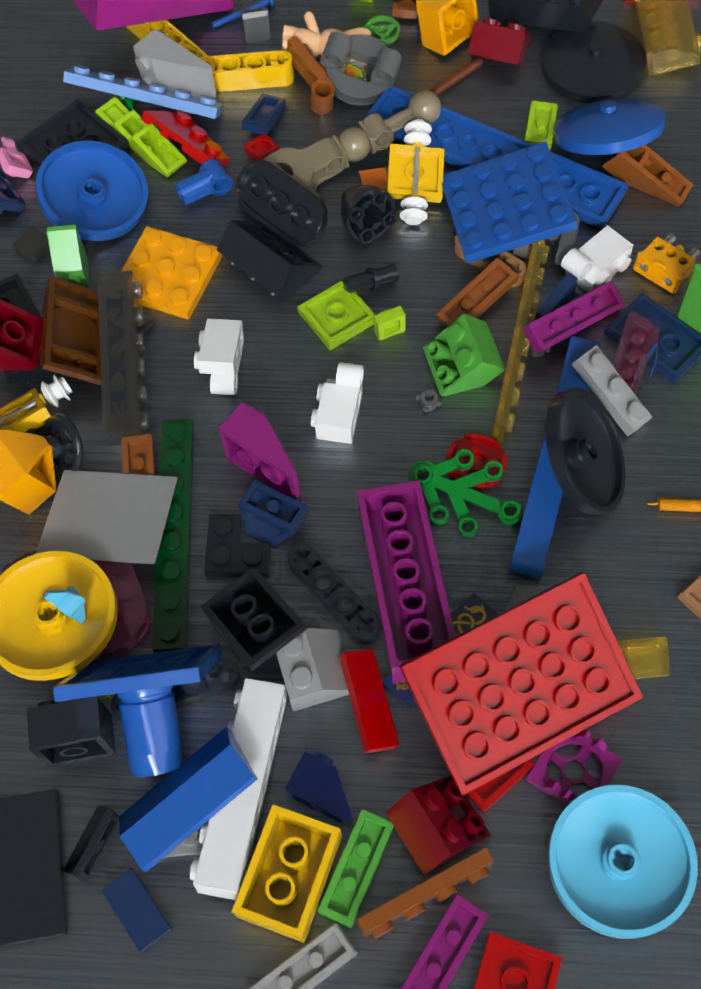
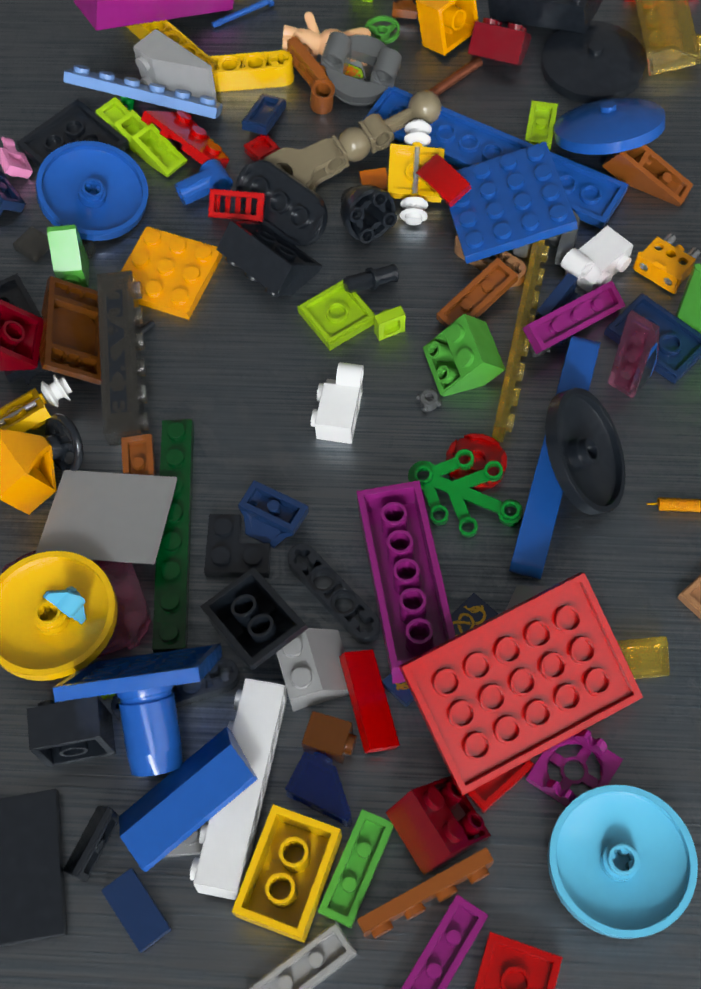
white hinge [194,319,244,395] -> none
magenta slope [218,402,302,502] -> none
dark grey slope [240,6,271,44] -> none
light grey plate [572,345,652,437] -> none
none -> red slope [208,189,265,222]
none -> reddish brown brick [302,711,357,764]
none -> red slope [416,154,472,208]

